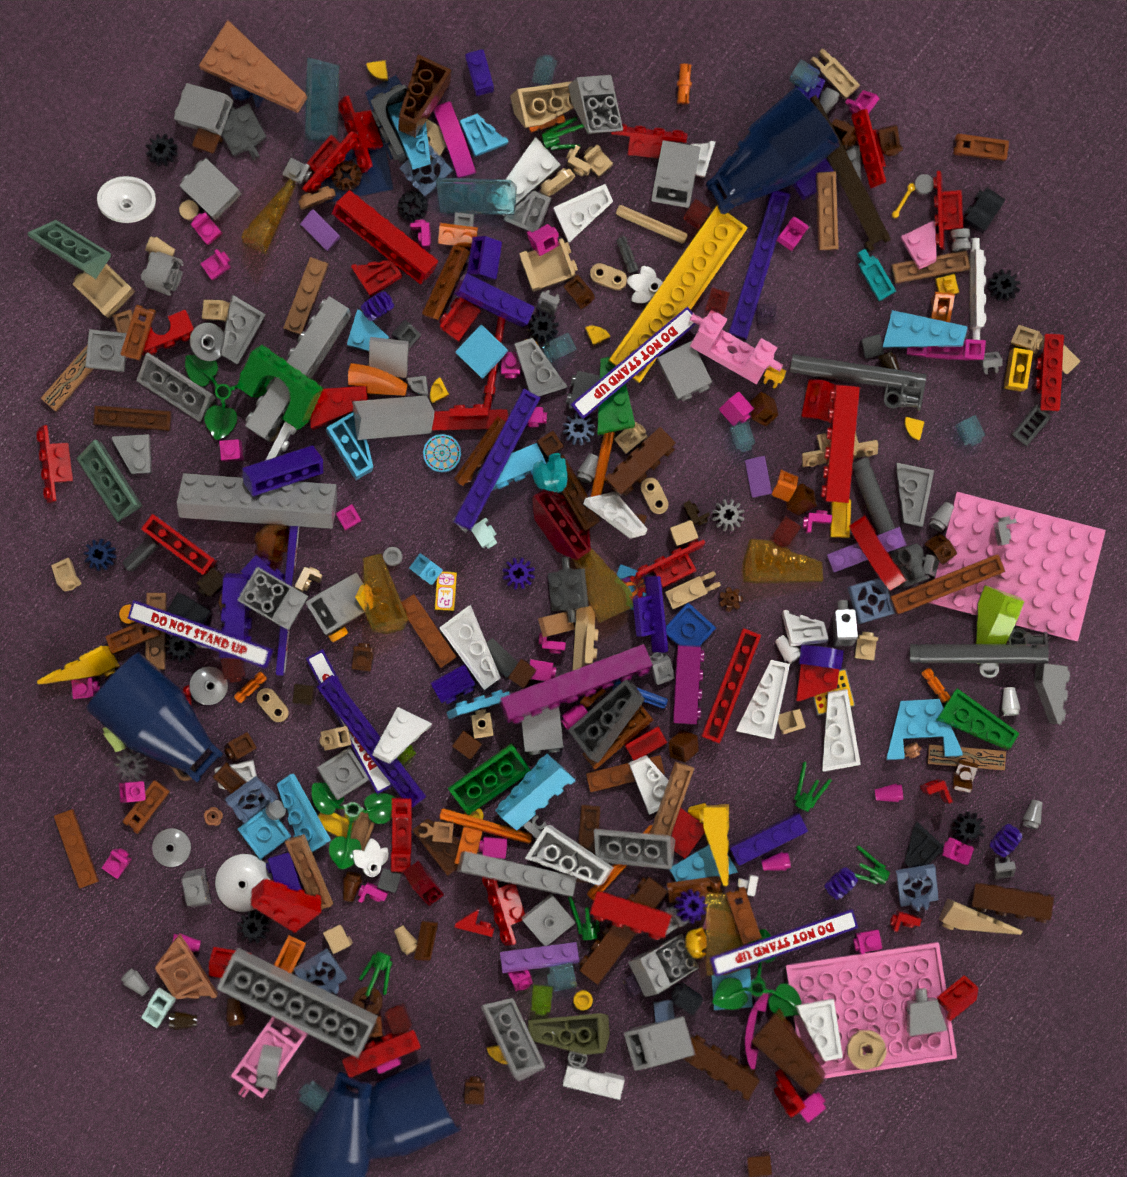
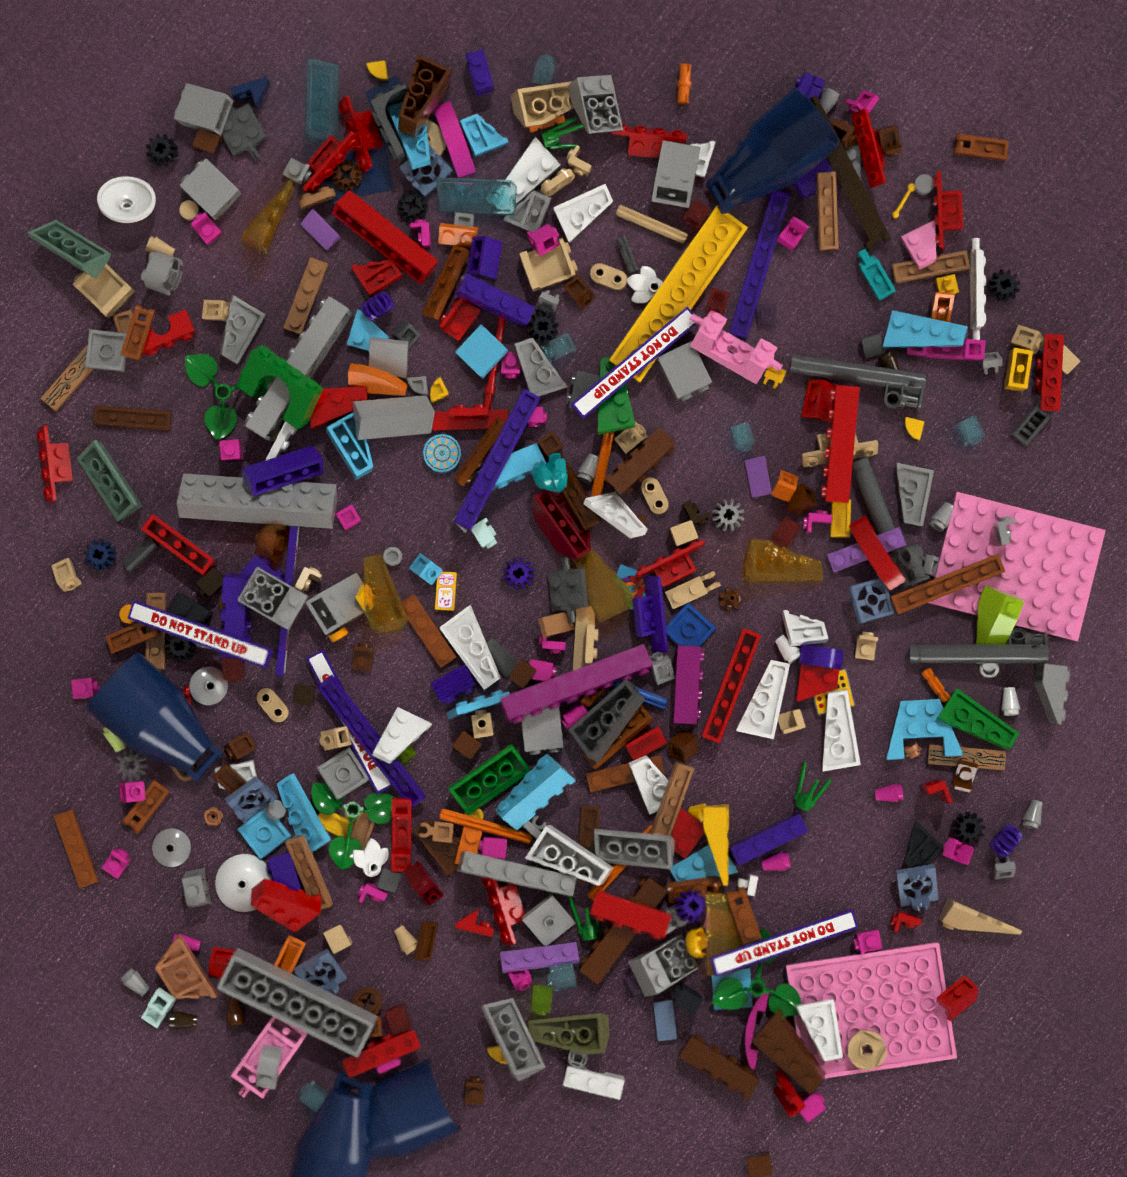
yellow wedge [37,646,120,685] -> none
light grey wing [112,435,152,474] -> none
light grey slope [136,353,216,422] -> none
light grey dish [190,323,224,361] -> none
nougat wing [199,21,307,113] -> none
dark pink bracket [201,249,231,280] -> none
orange axle [234,672,267,703] -> none
black gear [237,911,270,944] -> none
reddish brown cone [343,872,362,902] -> none
green plant [359,951,393,997] -> none
sand blue gear [563,413,595,446] -> none
yellow tile [573,990,593,1010] -> none
tan bracket [584,144,613,177] -> none
yellow tile [585,326,611,345] -> none
light grey slope [624,1016,695,1071] -> none
dark pink brick [719,392,754,426] -> none
reddish brown panel [749,392,779,426] -> none
clear light blue brick [789,59,821,92] -> none
tan hinge [810,49,860,100] -> none
dark purple gear [825,867,858,899] -> none
torso [833,600,857,646] -> none
green plant [854,845,890,885] -> none
light grey torso [907,988,947,1036] -> none
reddish brown bracket [924,533,957,564] -> none
light grey wheel [950,229,971,252] -> none
black brick [963,187,1006,234] -> none
reddish brown wedge [972,882,1055,923] -> none

